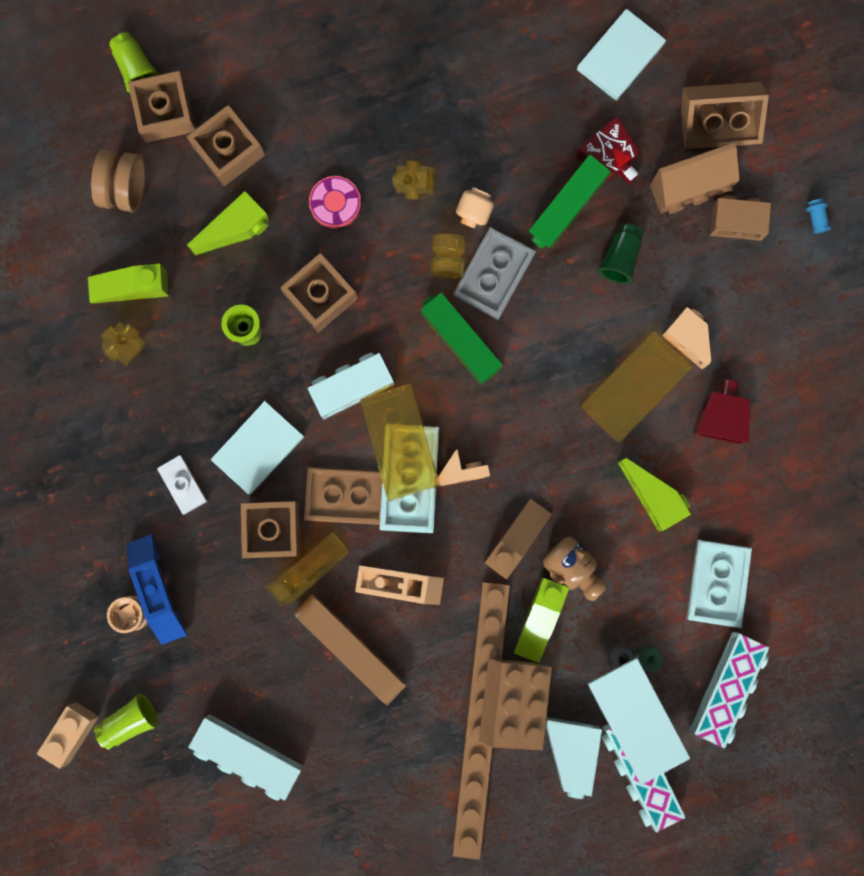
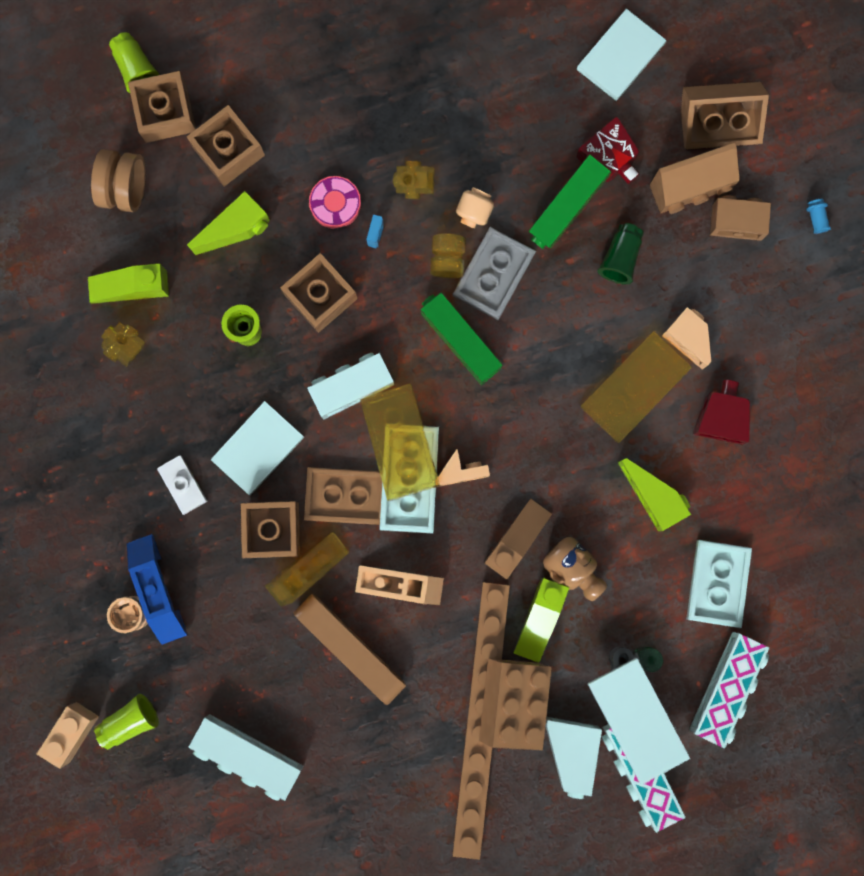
none -> dark azure tile [367,215,384,249]

